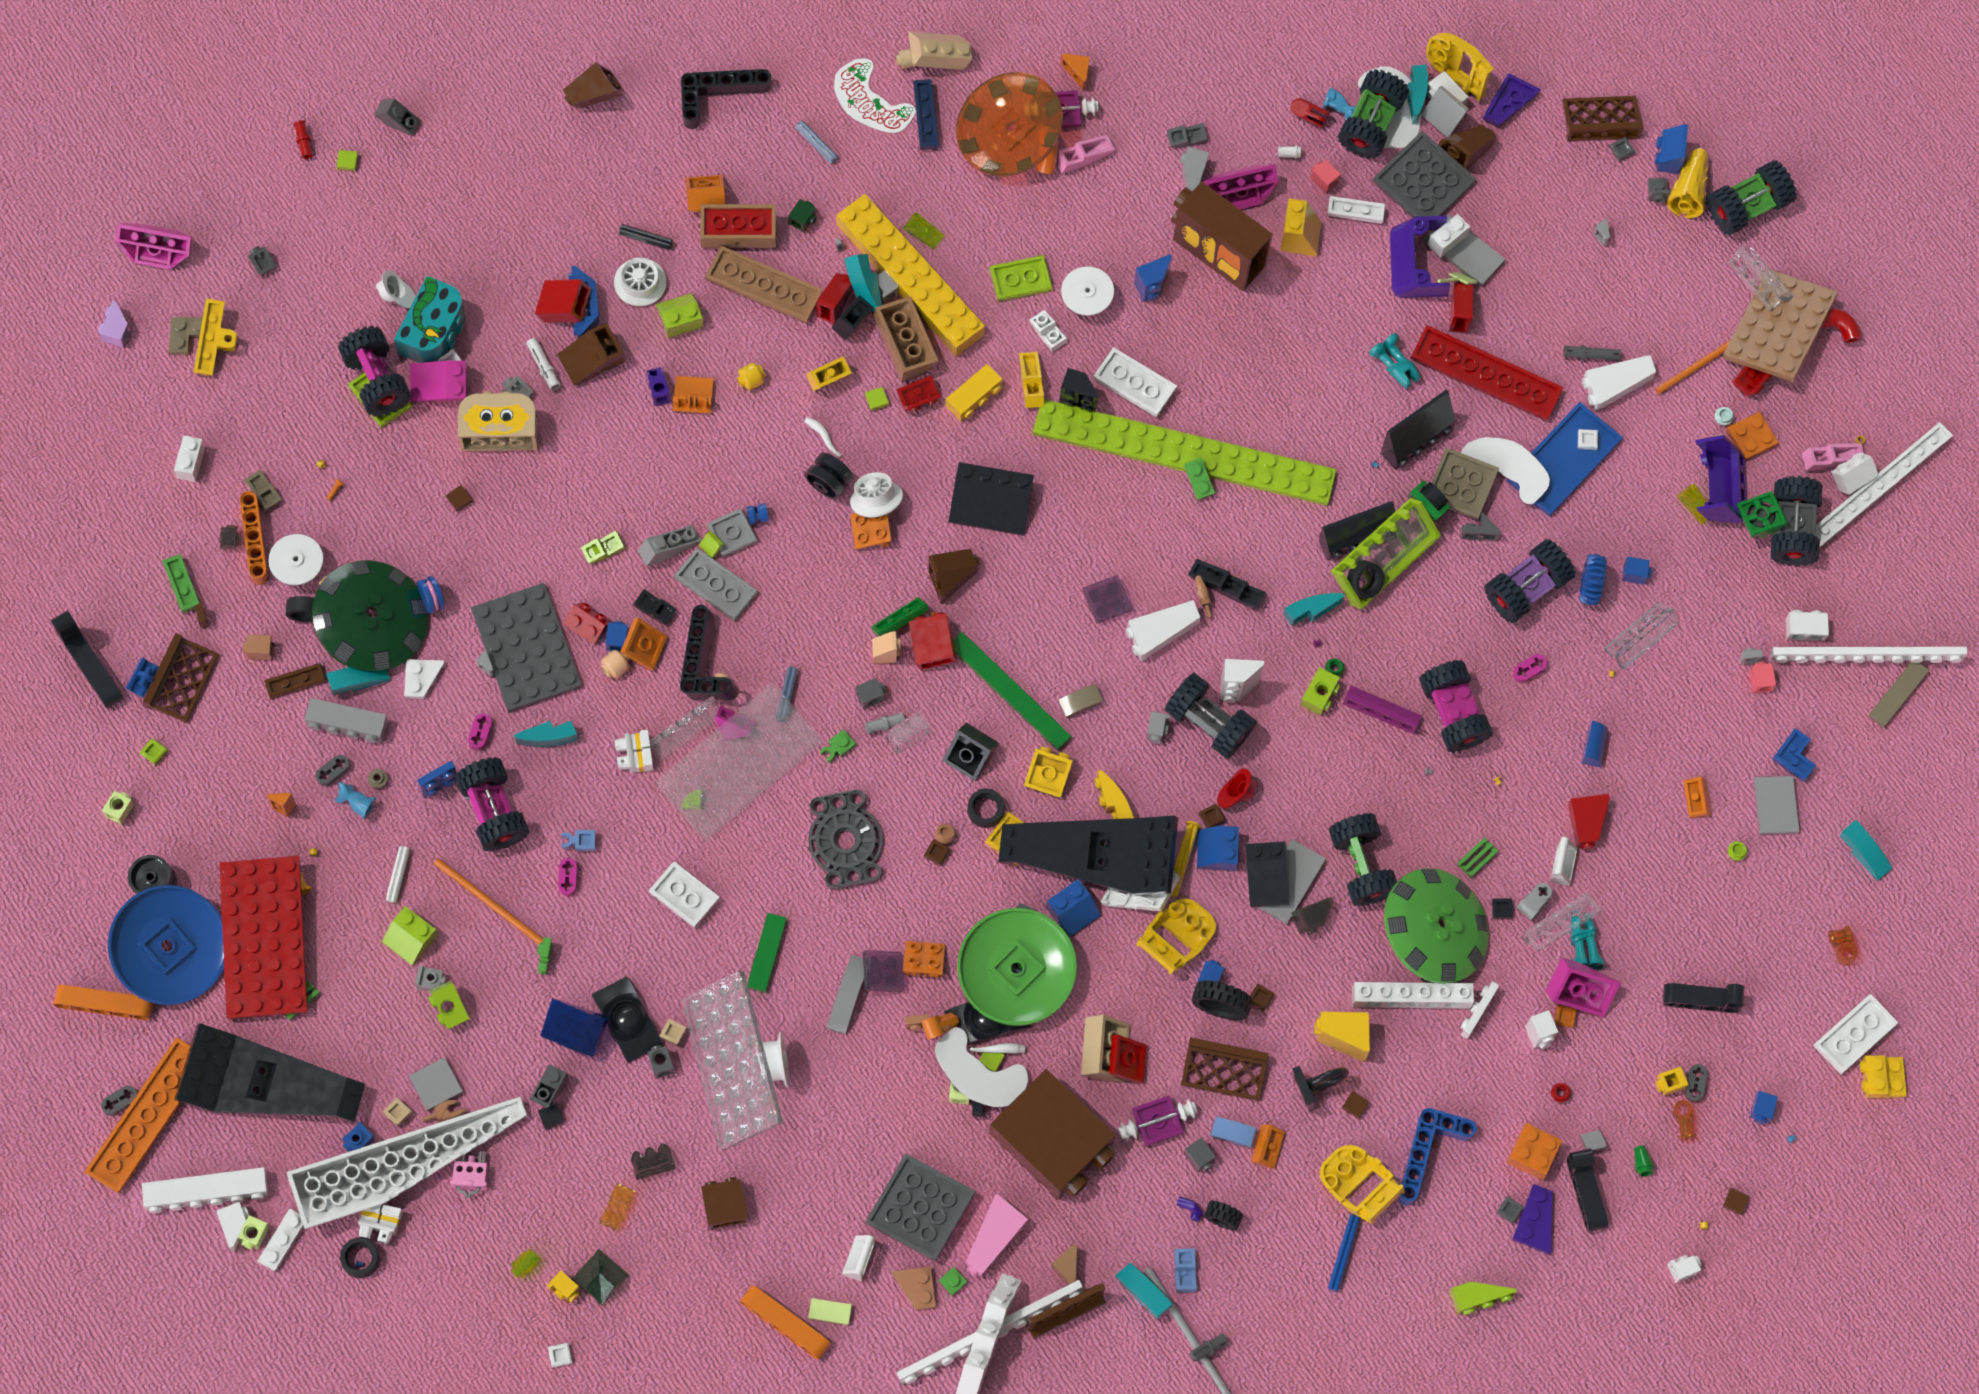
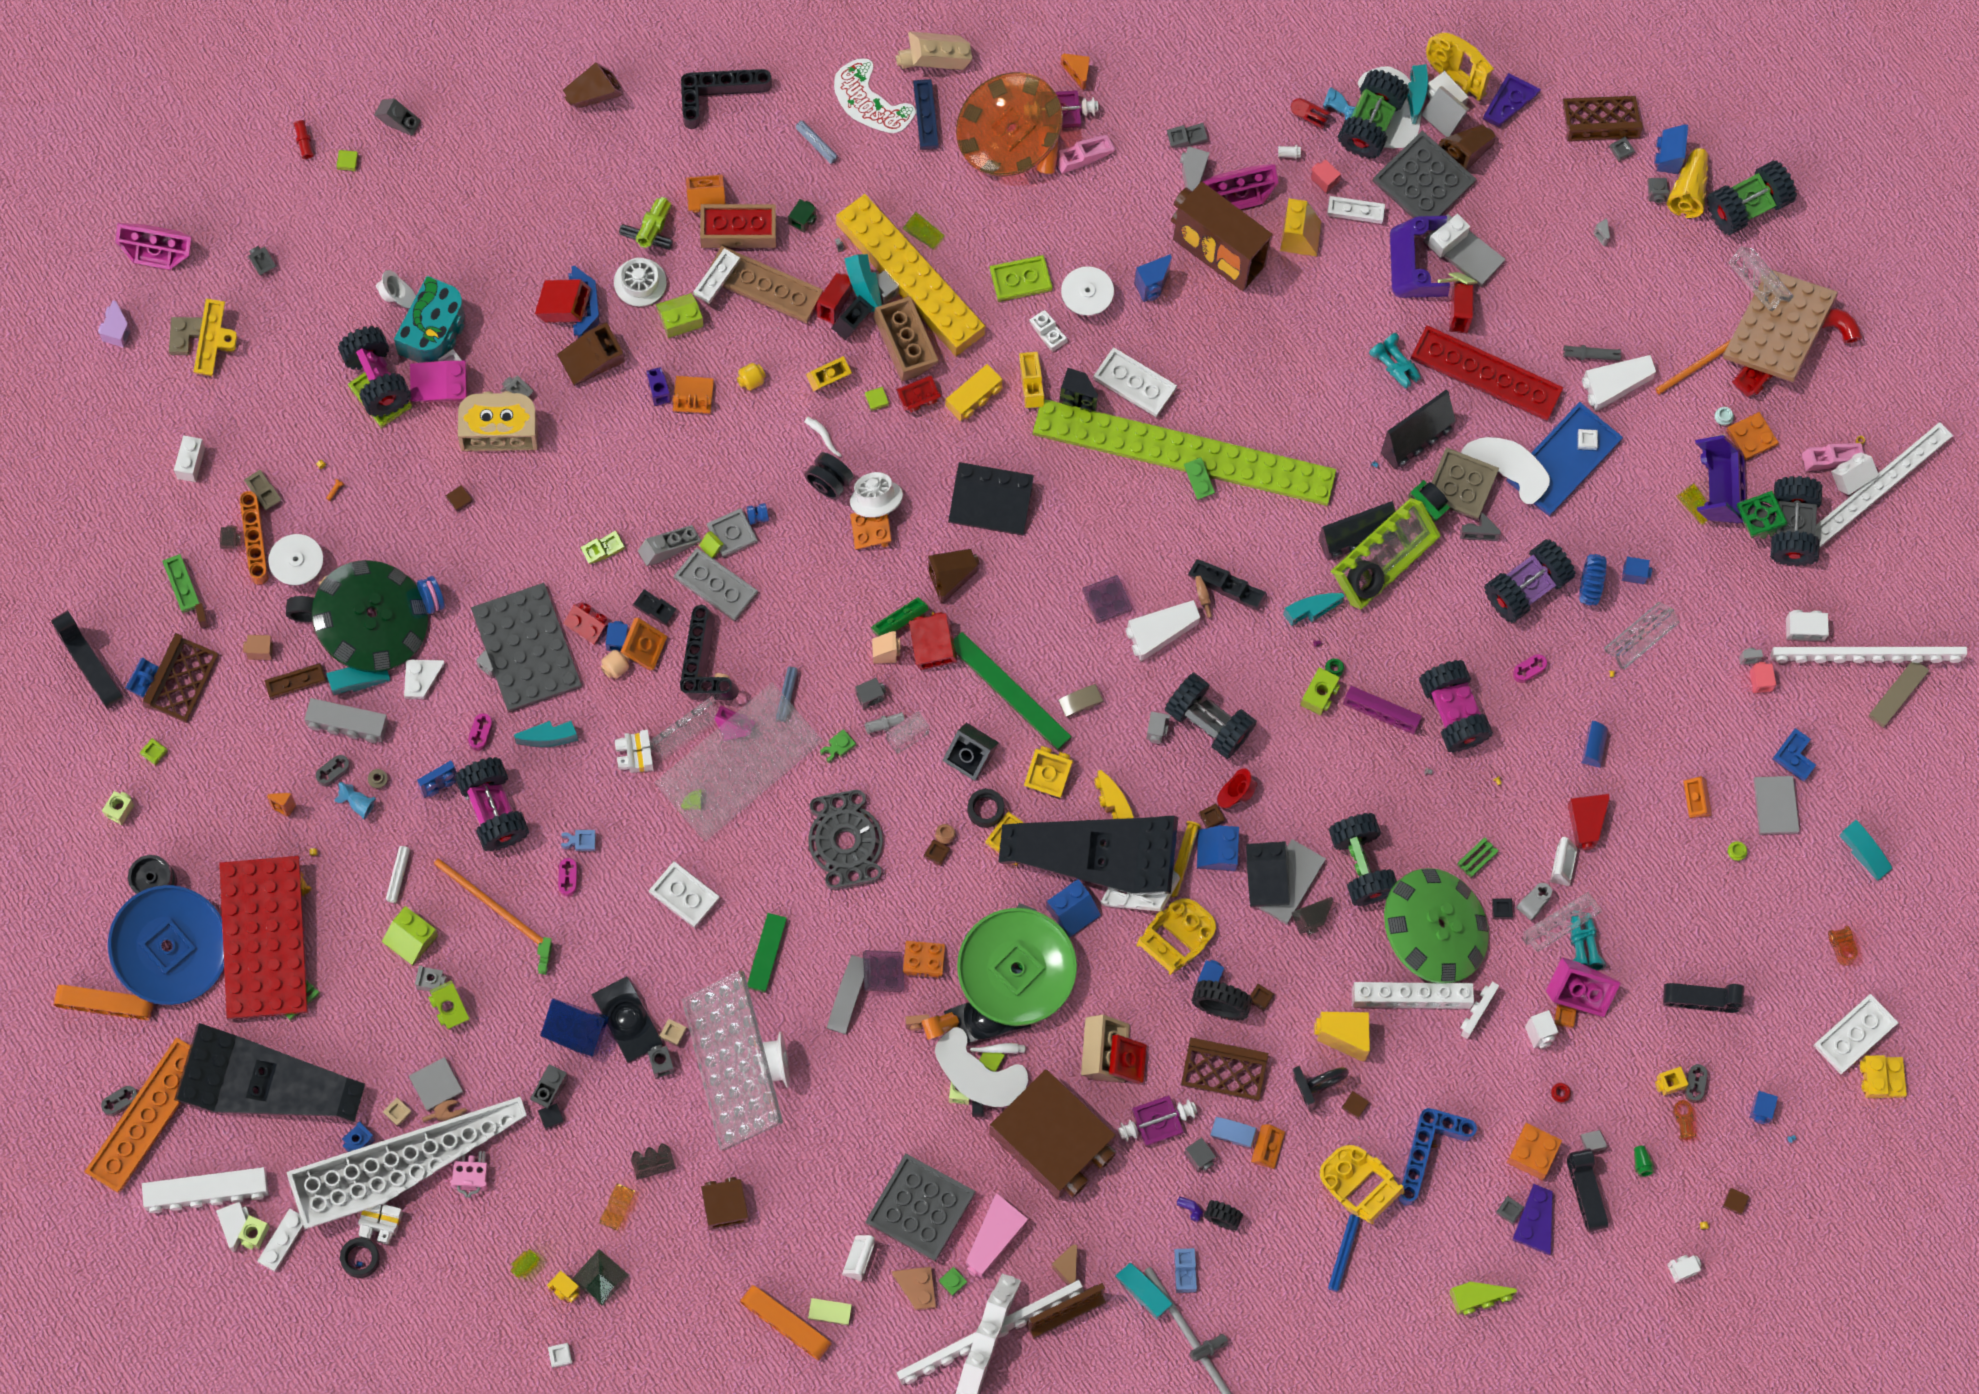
white pin [526,338,561,391] -> none
white slope [1220,659,1264,703] -> none
none -> lime piece [636,197,671,248]
none -> white plate [693,248,740,304]

